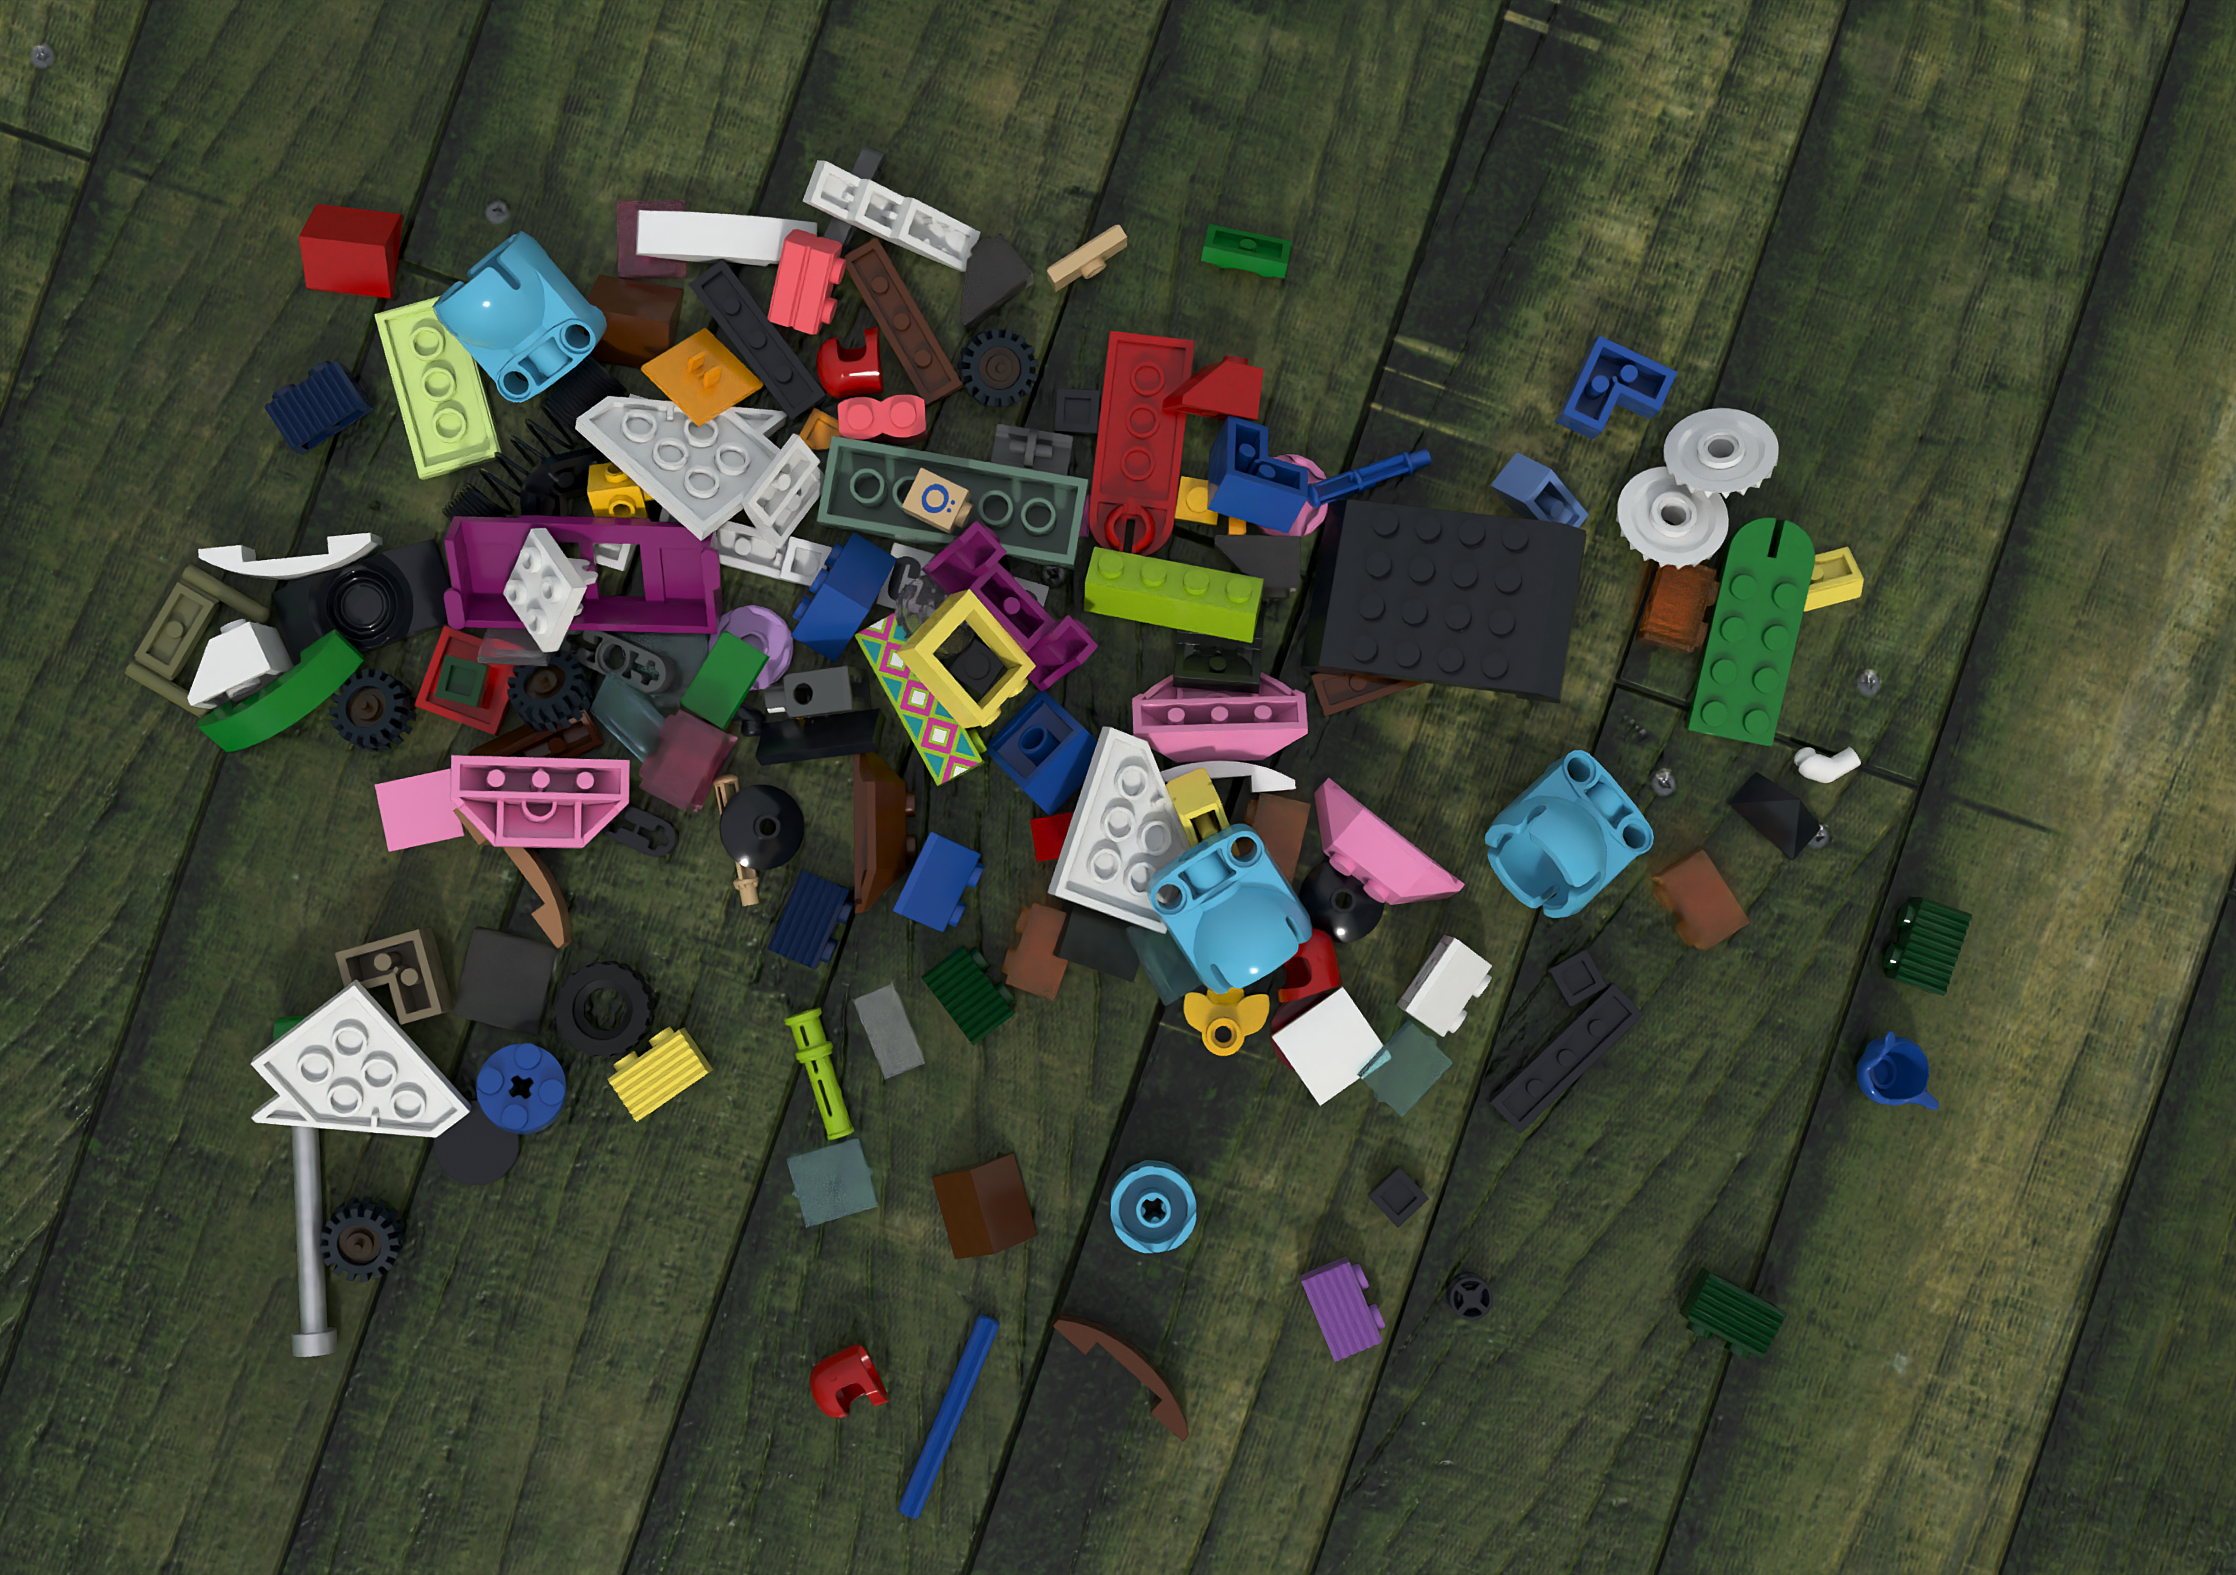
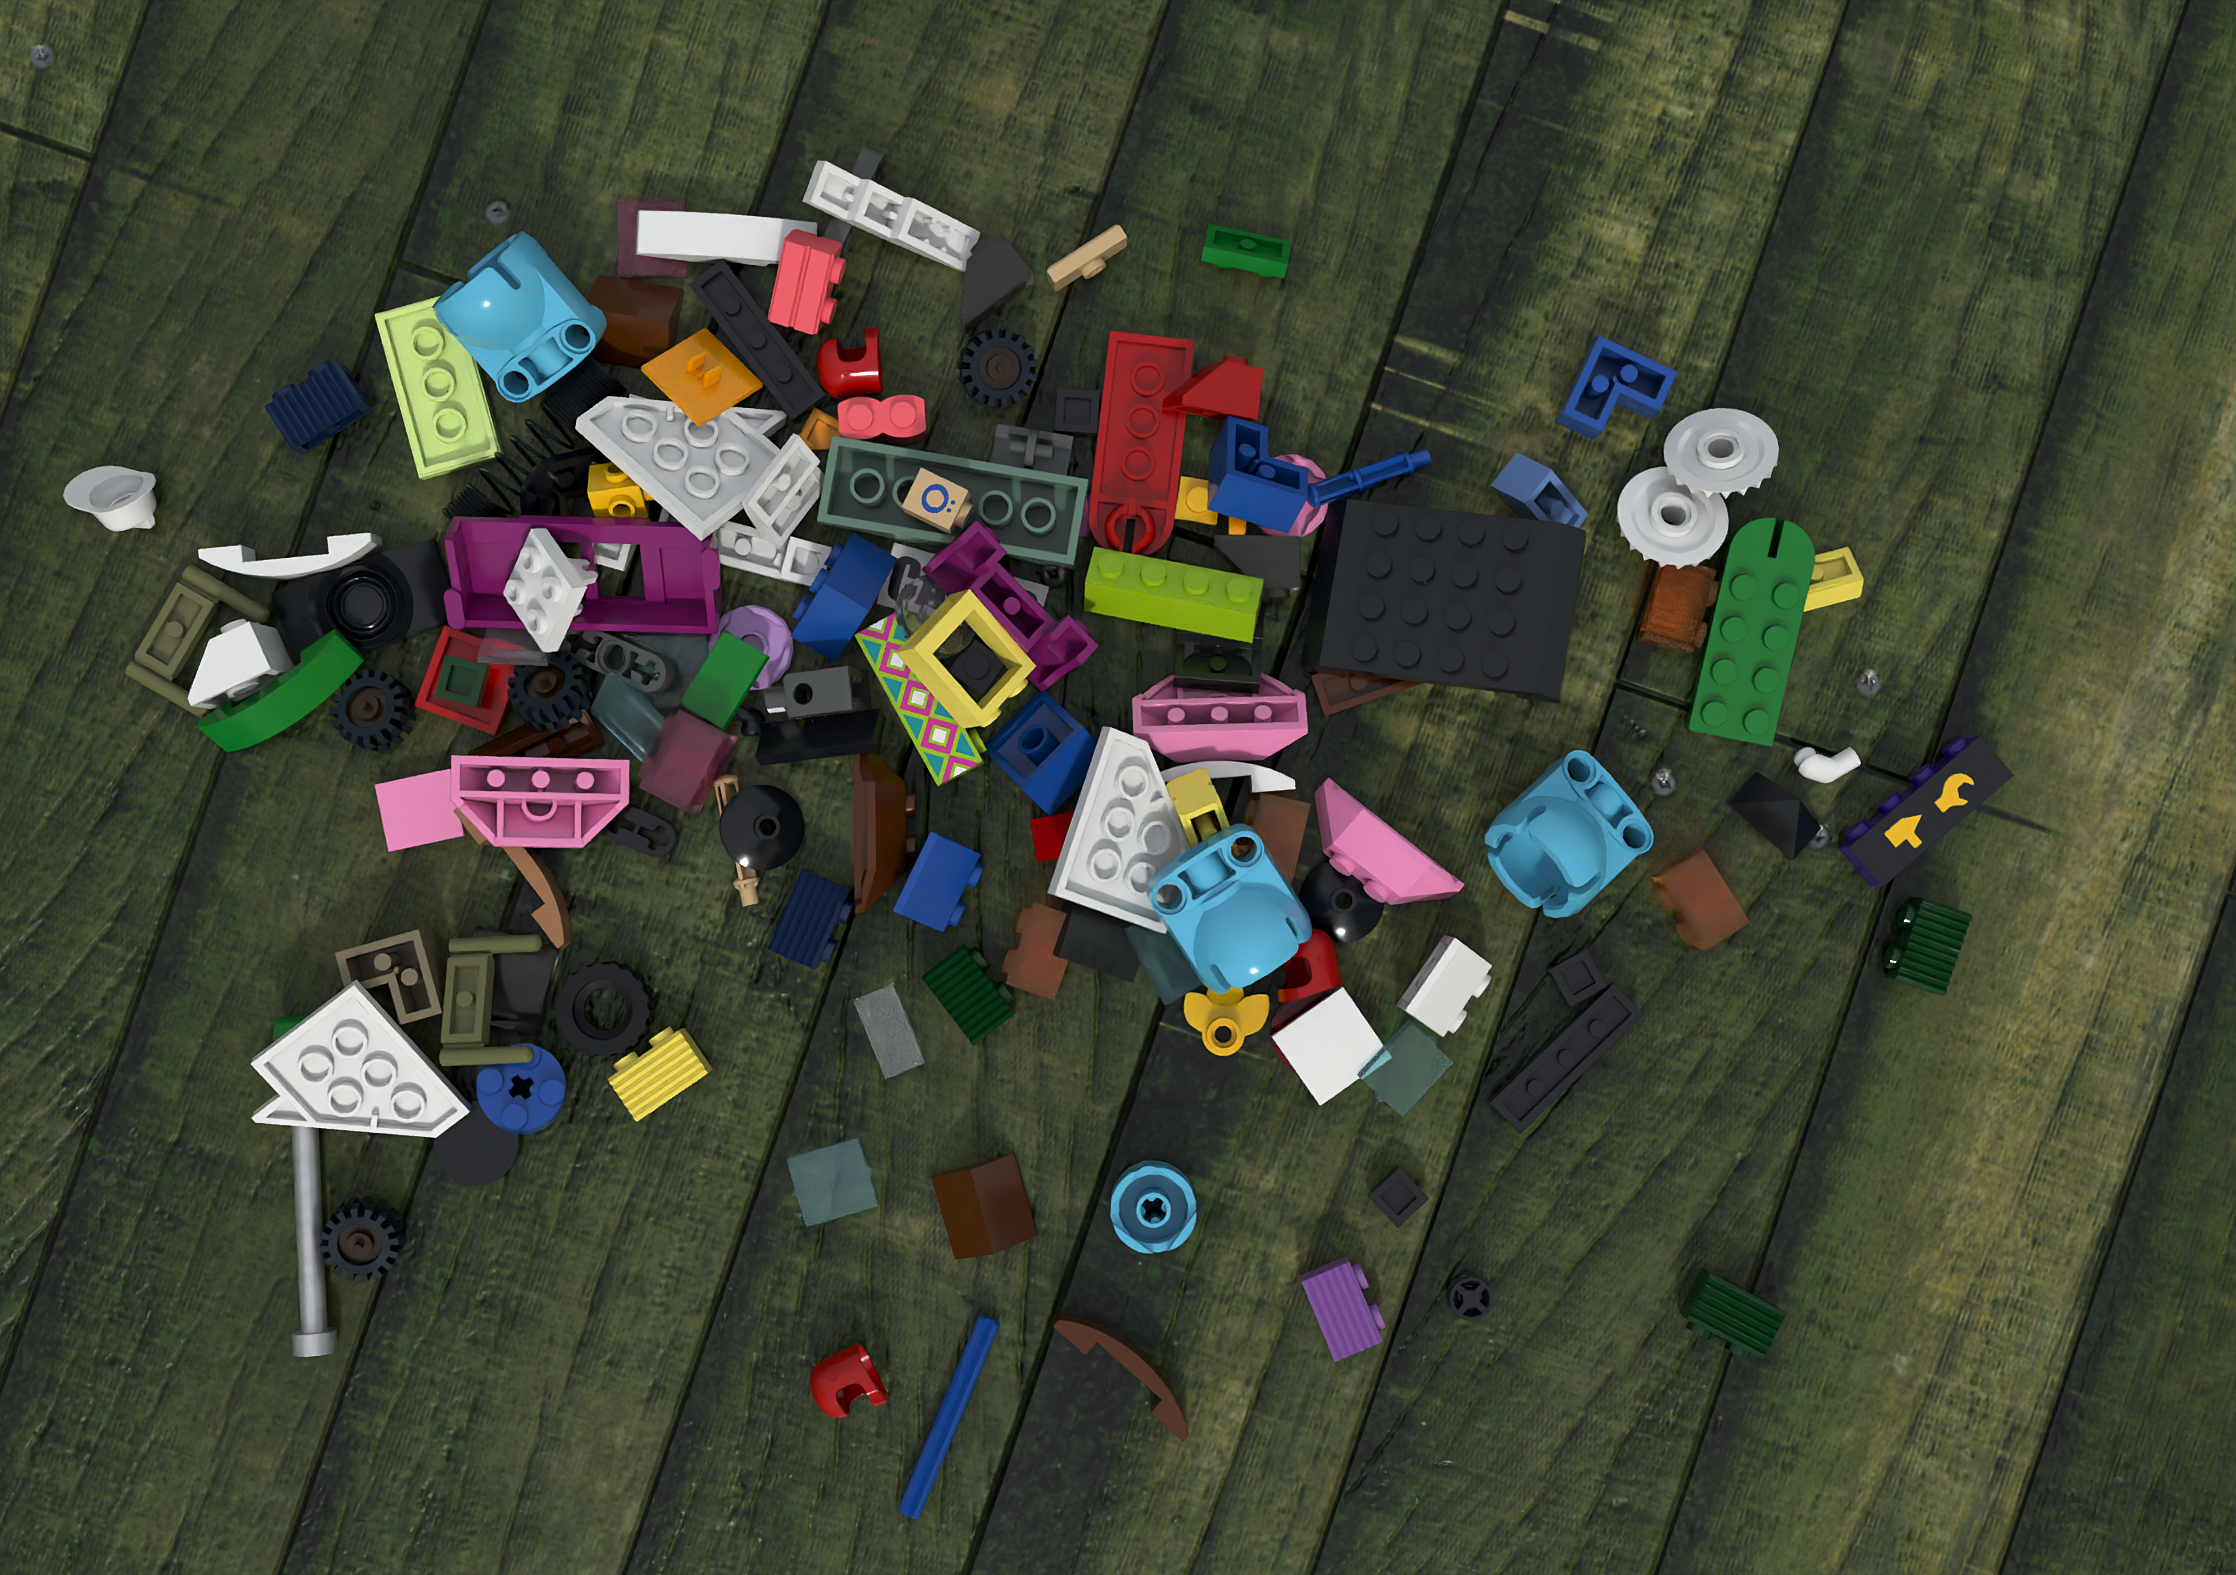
red slope [299,204,403,300] -> none
lime pin [784,1007,855,1140] -> none
reddish brown plate [841,237,964,408] -> none
blue hair [1856,1031,1939,1110] -> none
none -> white piece [63,465,157,531]
none -> olive plate [439,934,542,1066]
none -> black brick [1837,736,2014,887]

